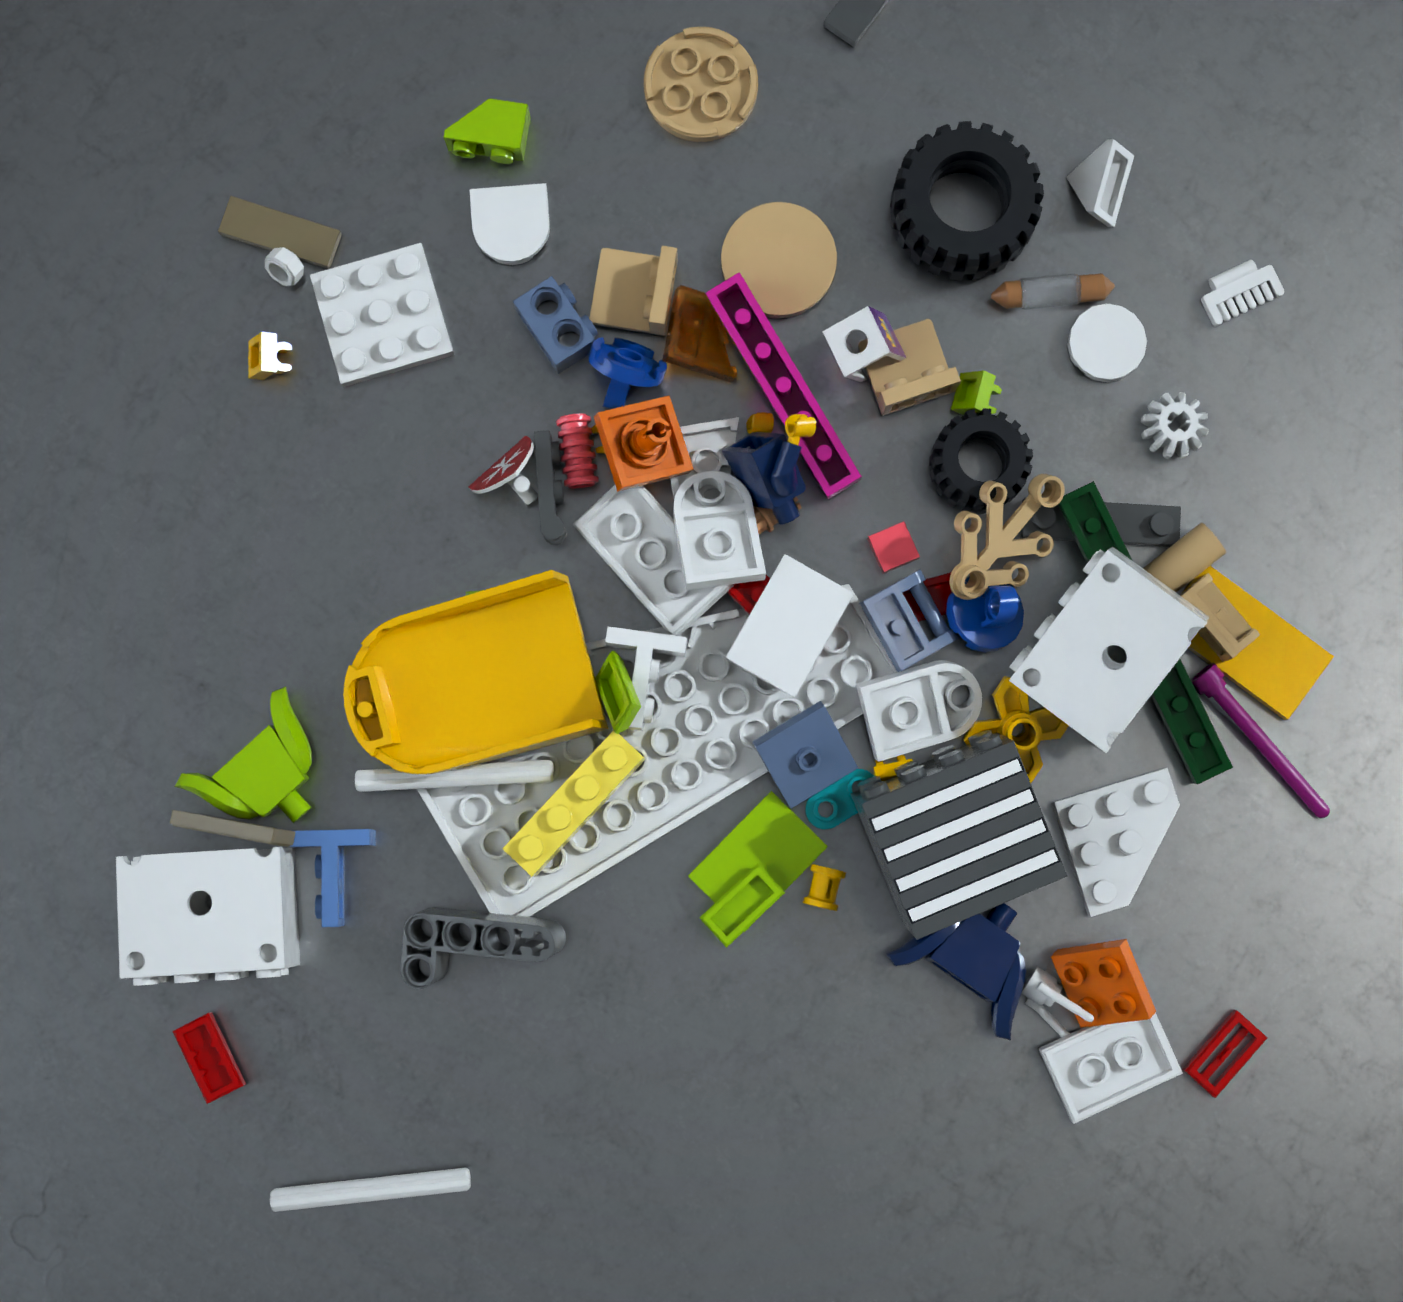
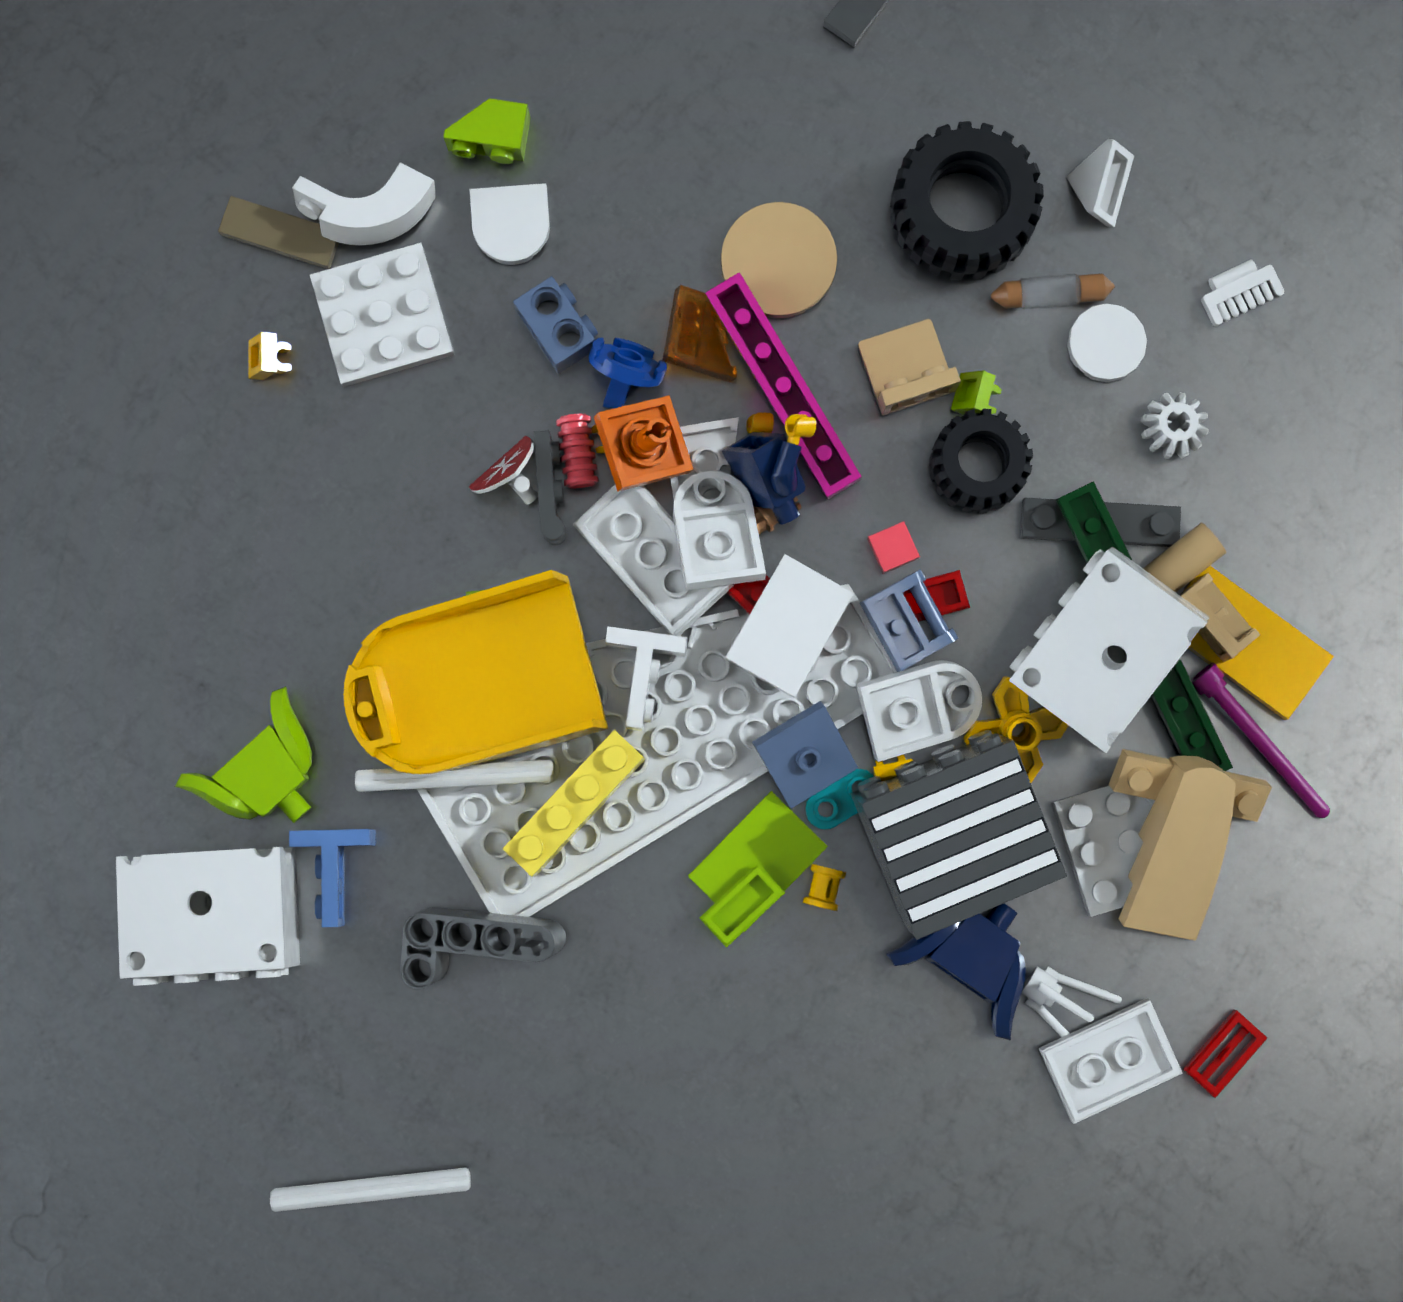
dark tan tile [170,810,296,847] -> none
red plate [172,1012,246,1104] -> none
white tile [265,247,304,286] -> none
tan bracket [589,246,678,336] -> none
lime tile [595,650,641,734] -> none
tan tile [644,27,758,142] -> none
white piece [822,306,906,382] -> none
blue tile [946,576,1024,653] -> none
tan plant [950,474,1065,600] -> none
orange plate [1051,939,1156,1028] -> none
none -> white arch [292,162,435,245]
none -> tan slope [1109,749,1272,941]

